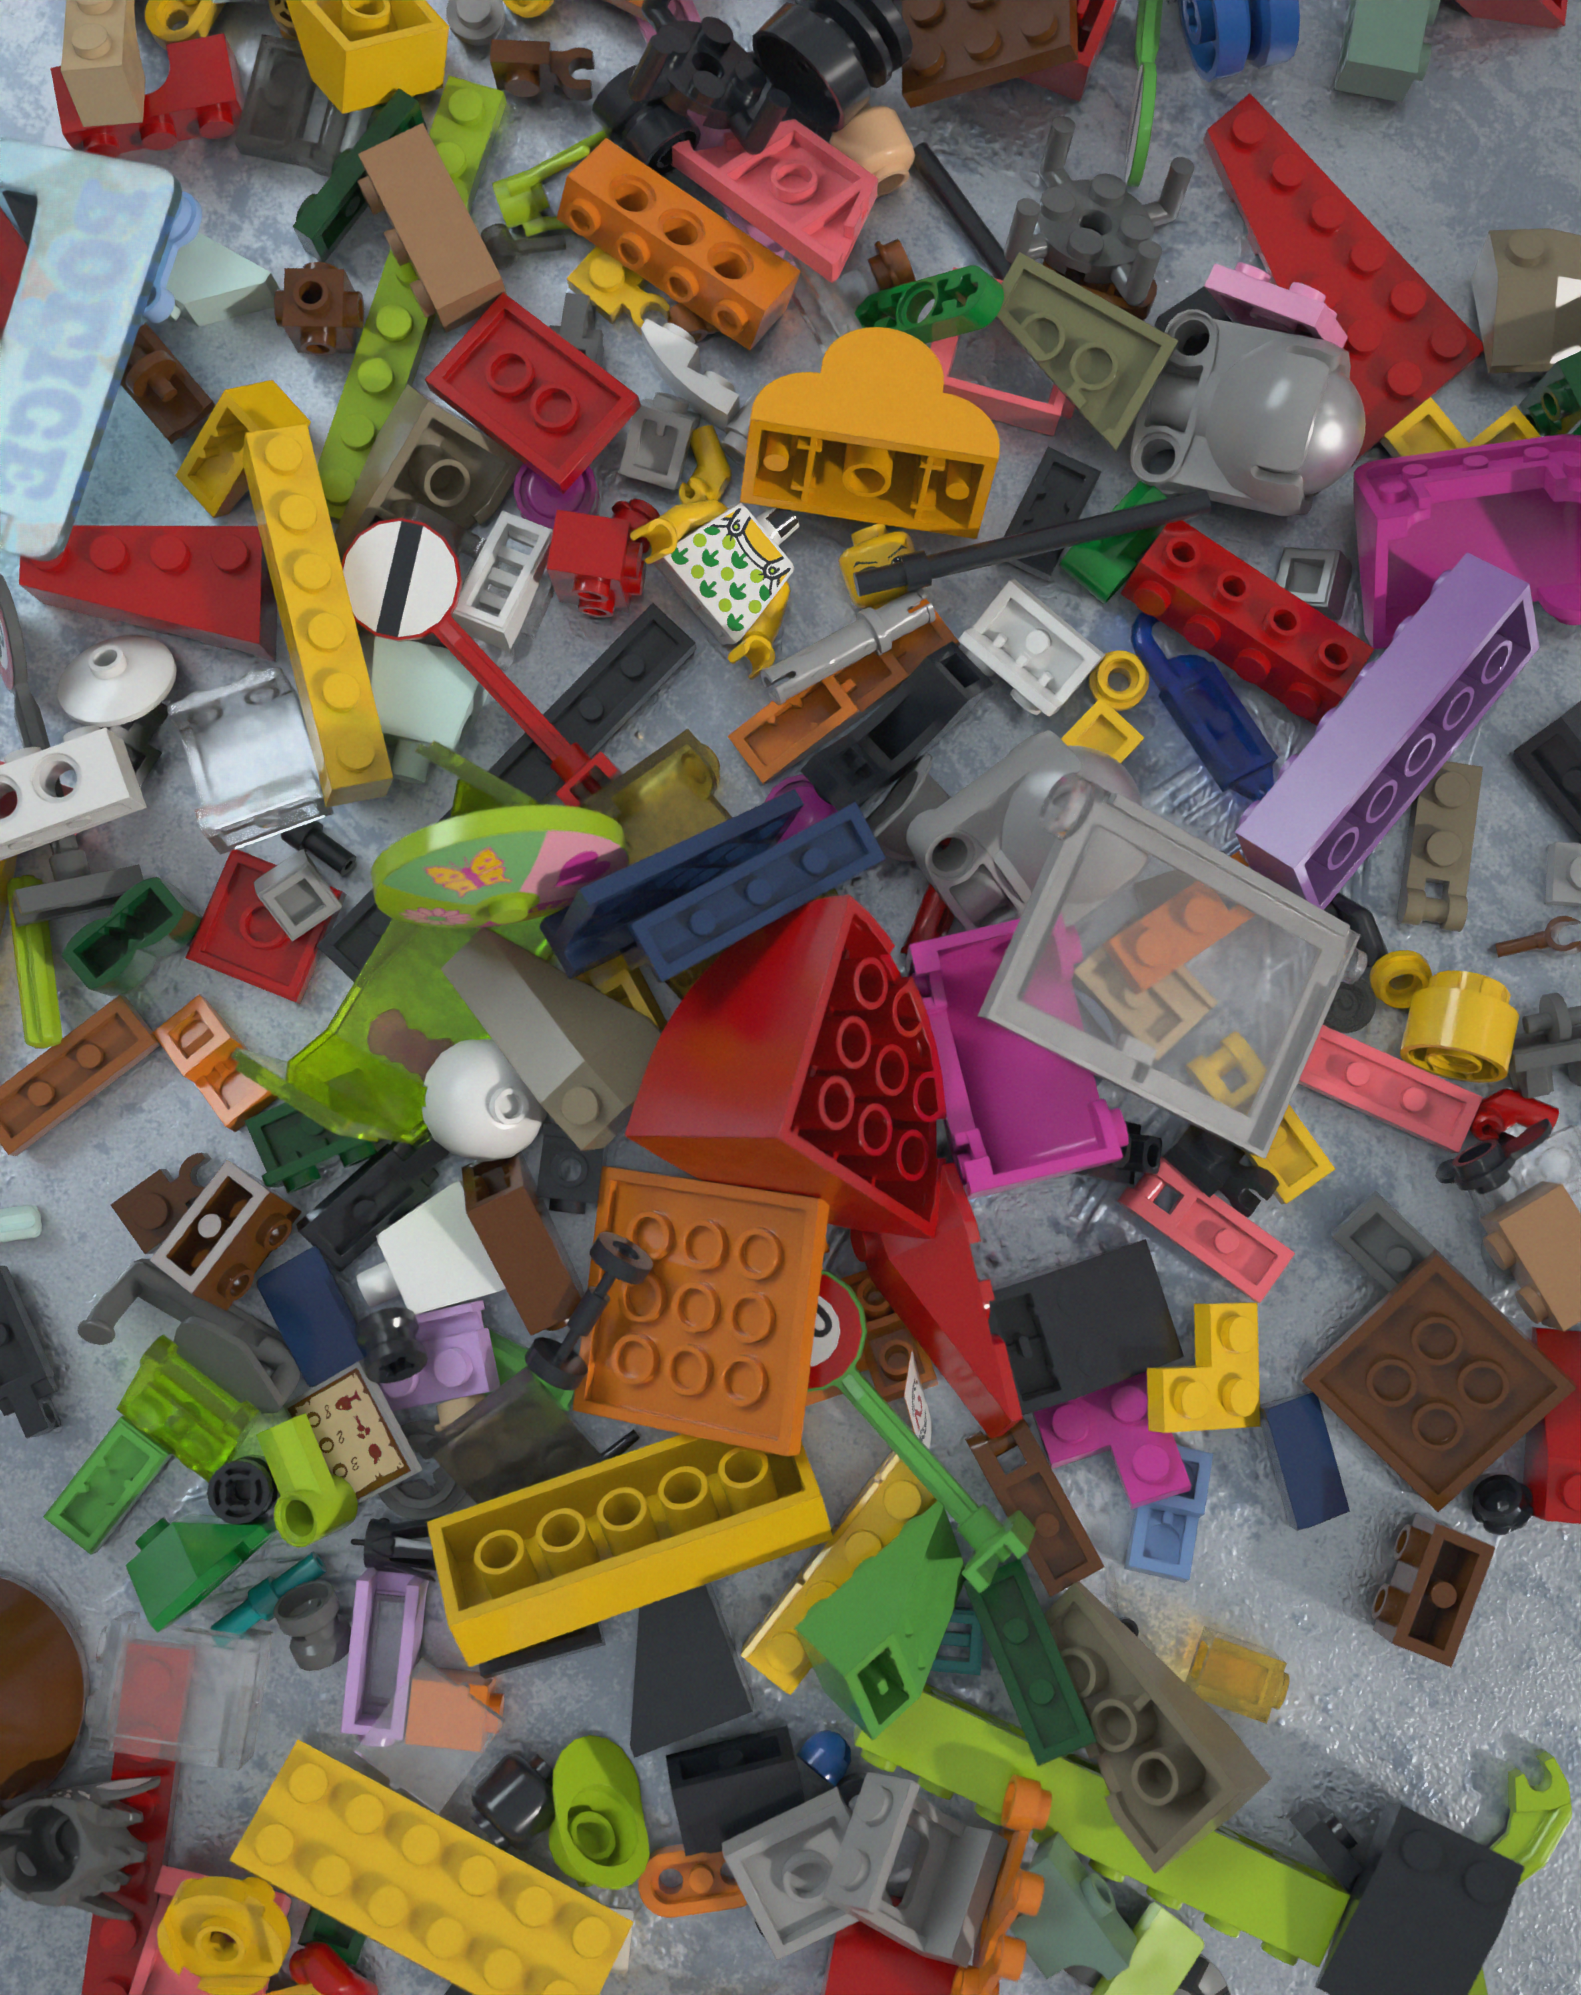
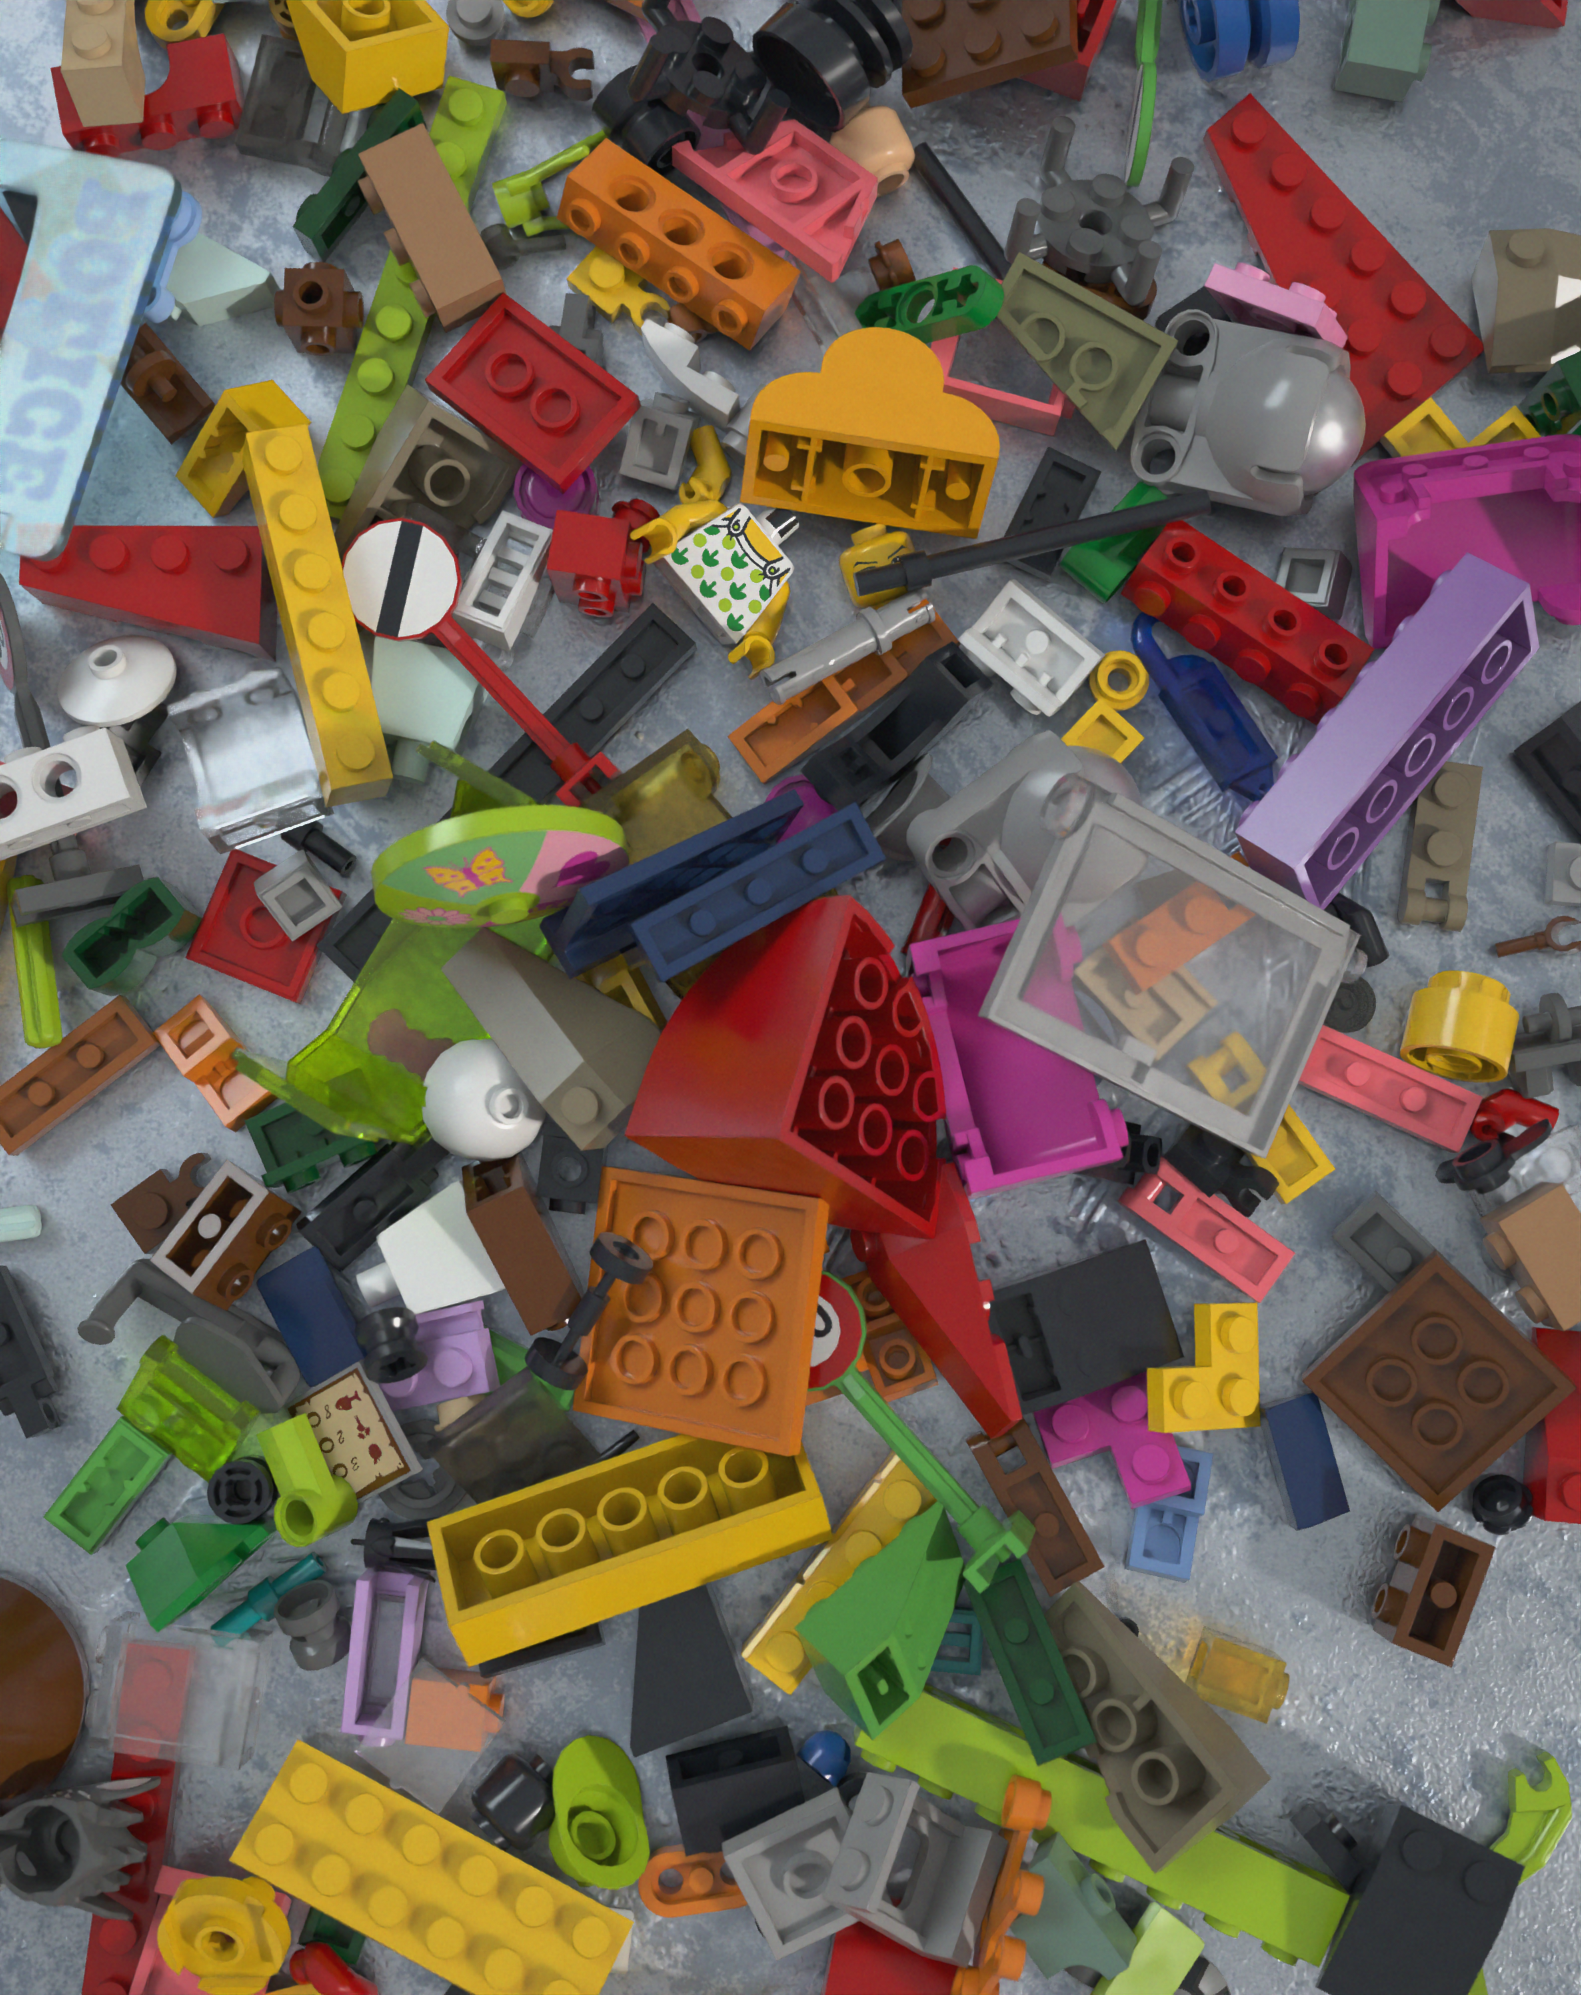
white sticker [904,1351,933,1449] -> none
yellow plate [1369,950,1432,1009] -> none

